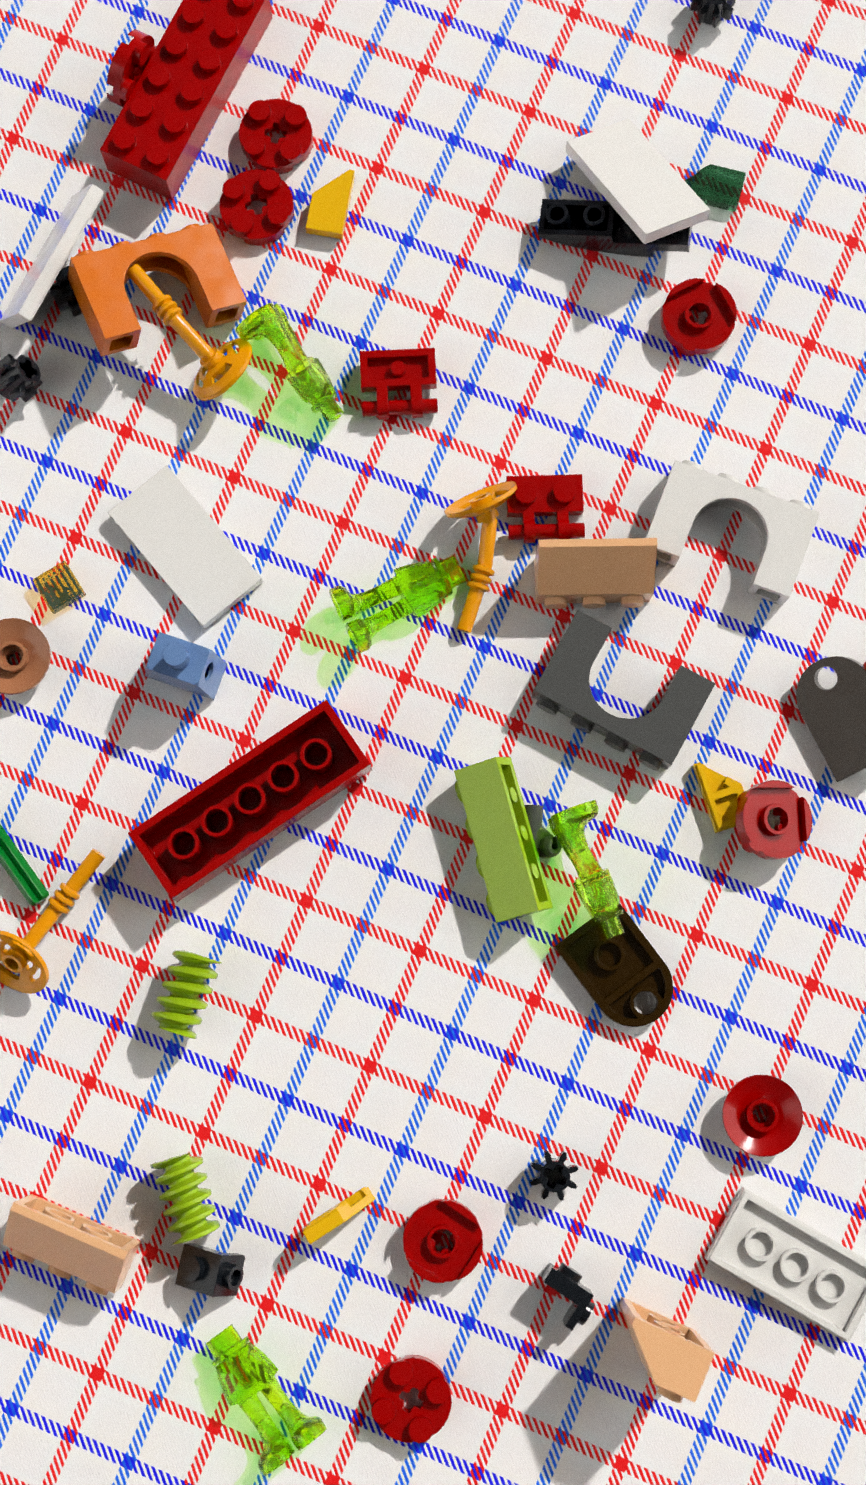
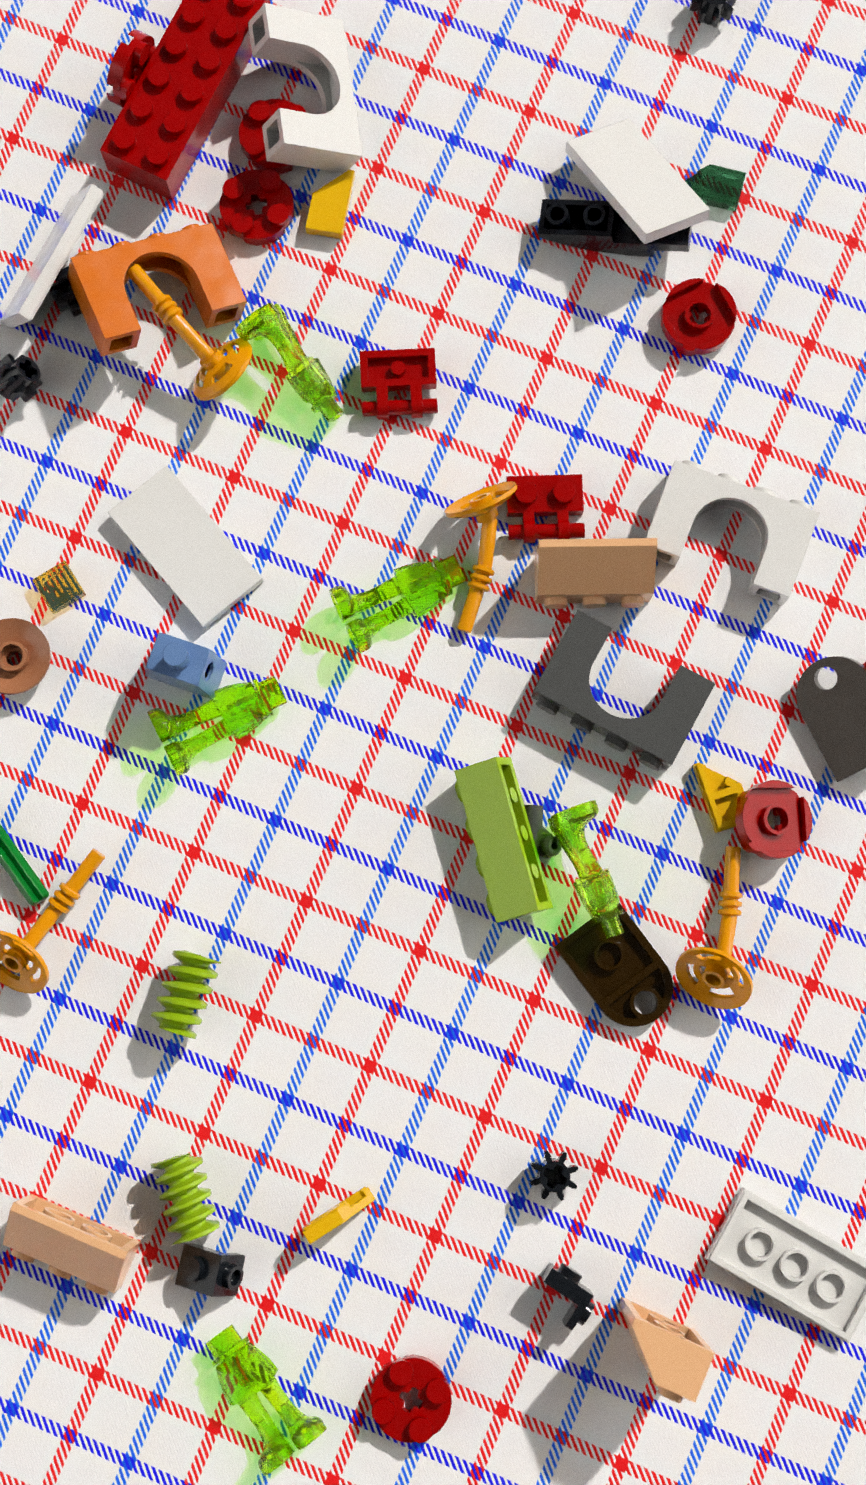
red brick [128,700,372,902] -> none
red plate [403,1199,483,1283] -> none
red dish [722,1075,803,1157] -> none
none -> clear neon green piece [147,676,287,776]
none -> white arch [248,3,363,173]
none -> light orange dish [675,846,753,1009]

